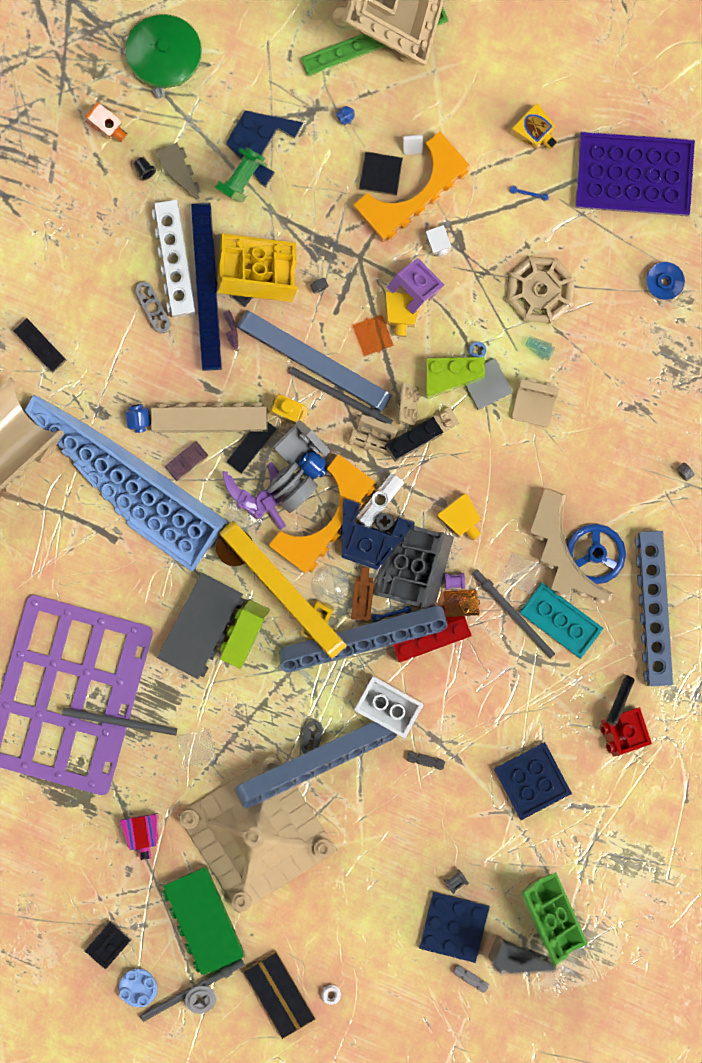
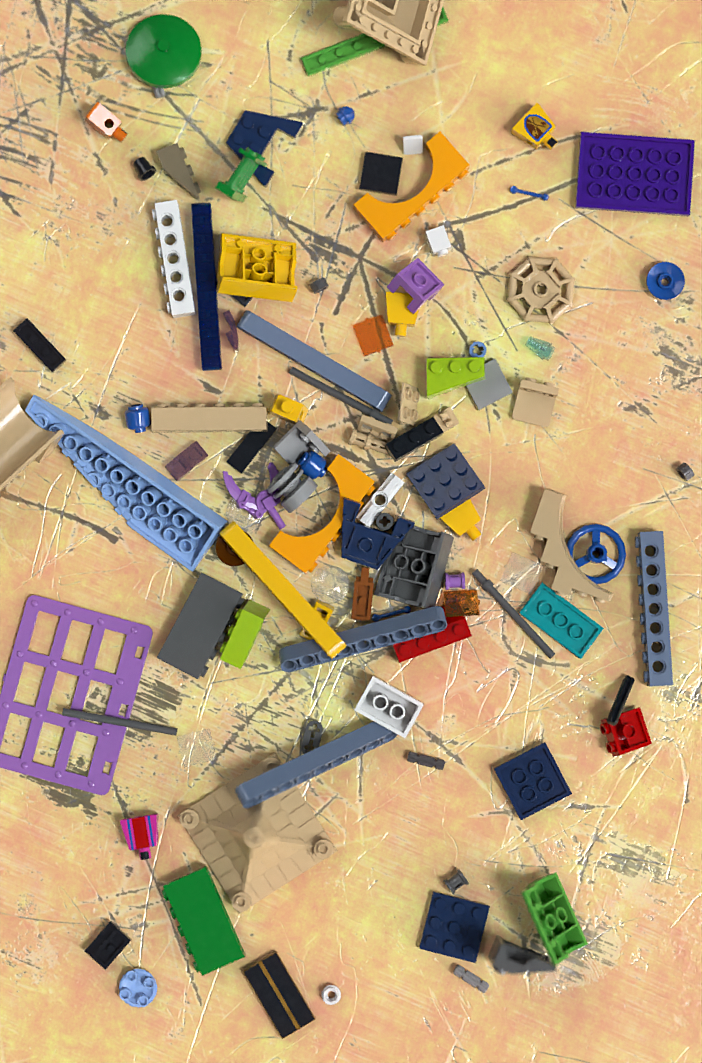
light grey beam [136,282,171,334] -> none
dark grey bar [140,958,245,1022] -> none
light grey gear [185,984,216,1014] -> none
none -> dark blue plate [406,443,485,519]

